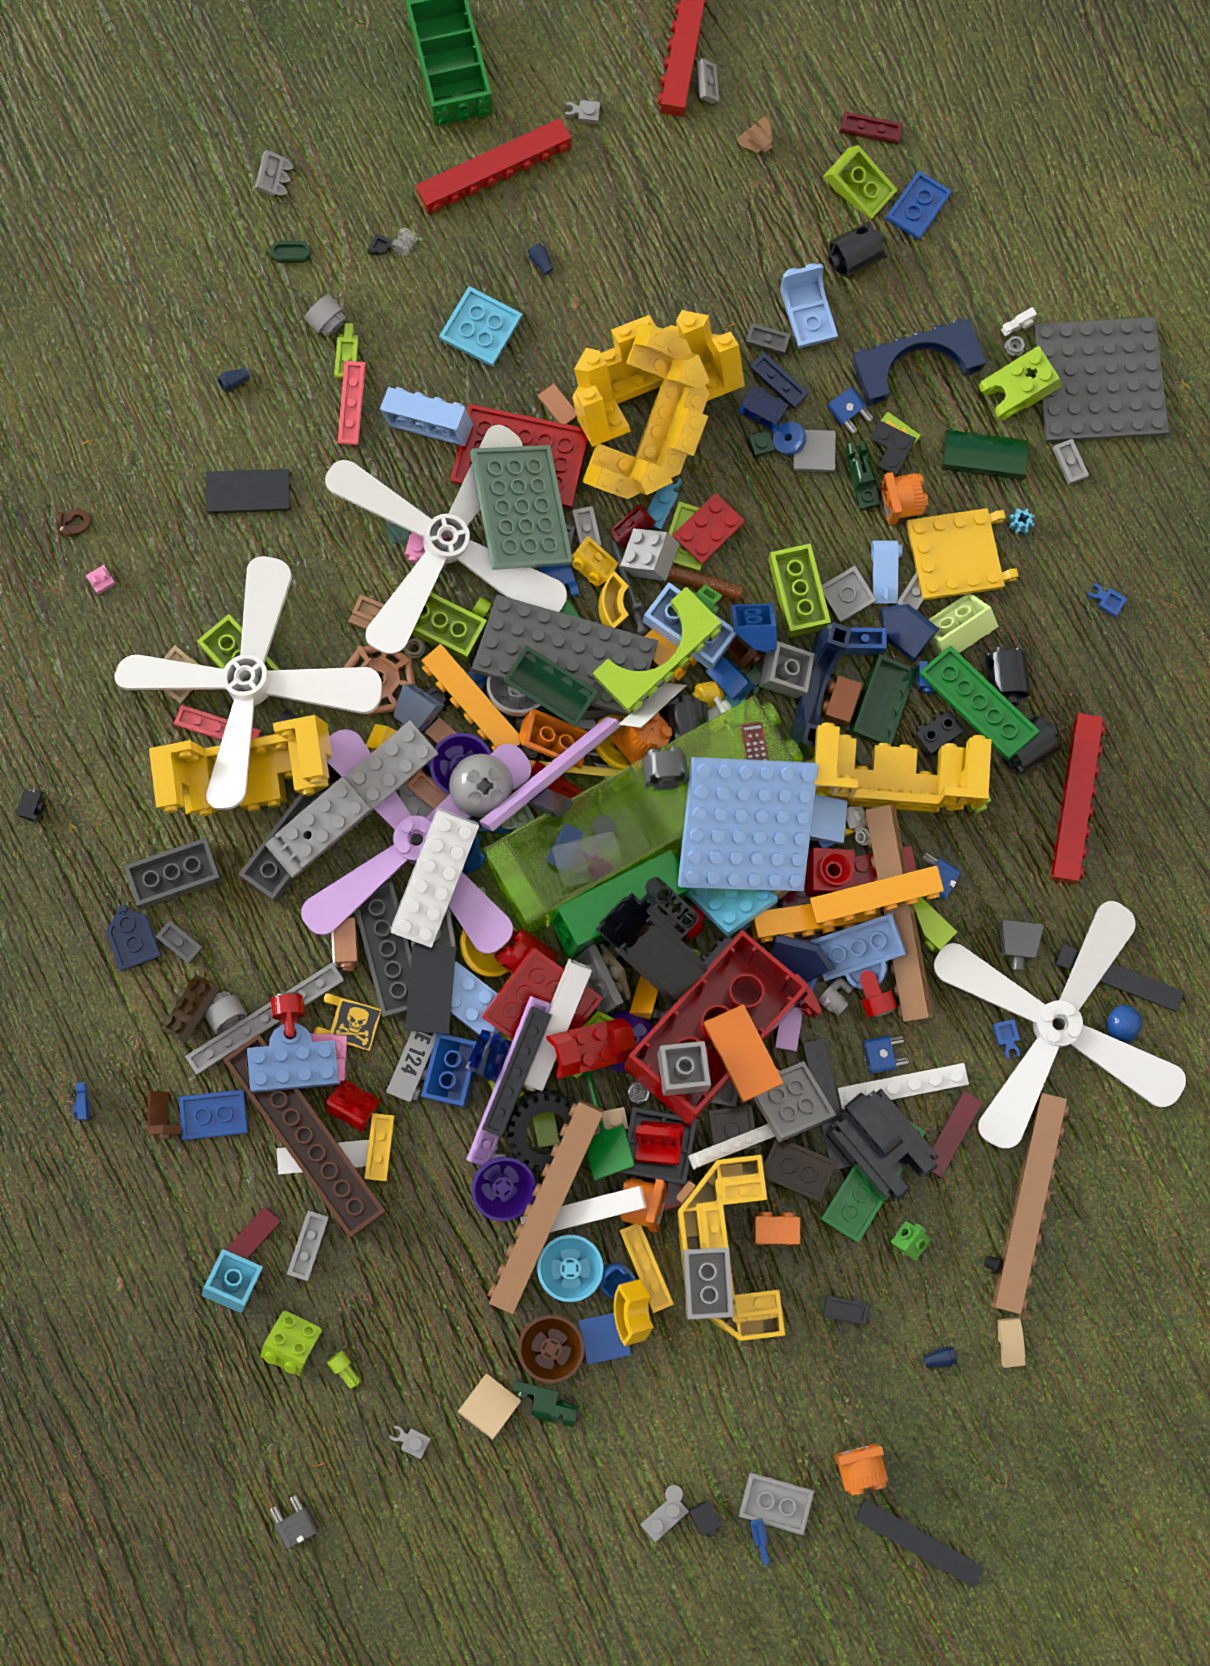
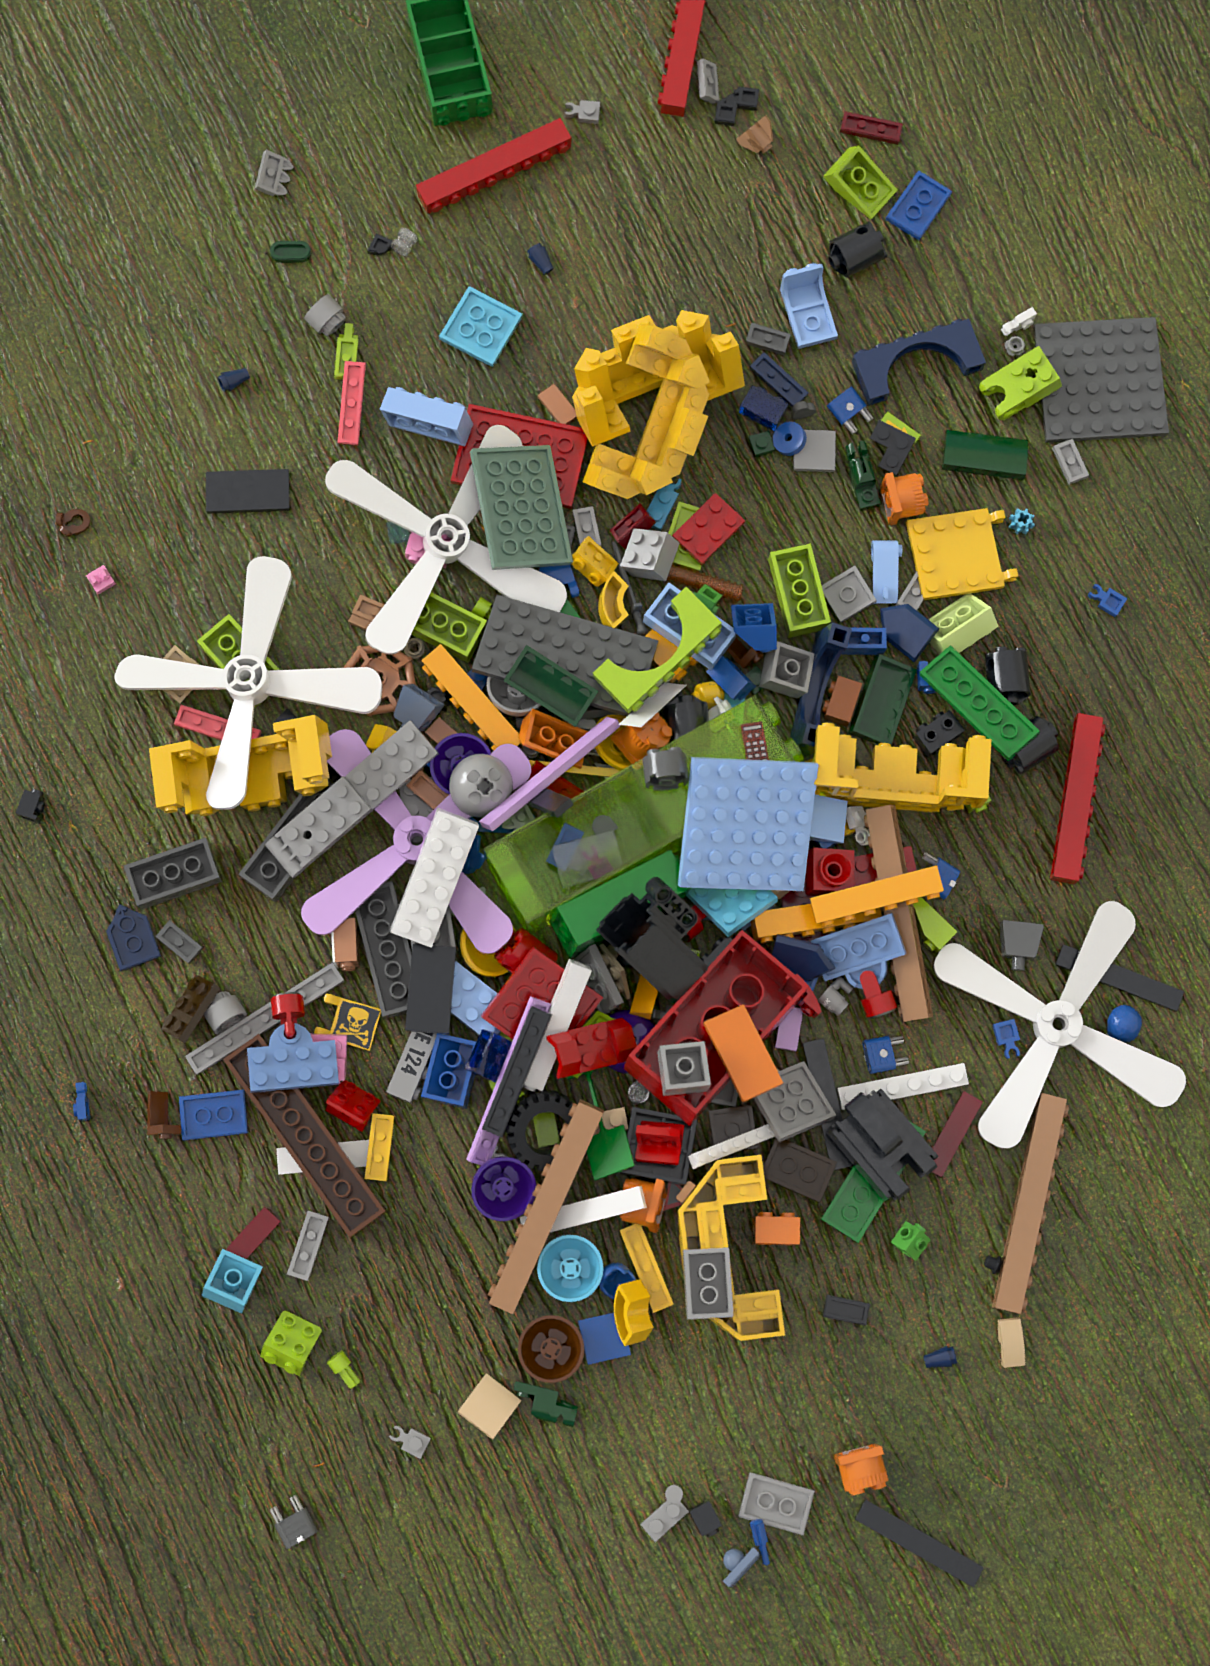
none -> black tile [714,87,759,126]
none -> sand blue tile [723,1547,761,1588]
none -> dark grey tile [791,401,816,420]

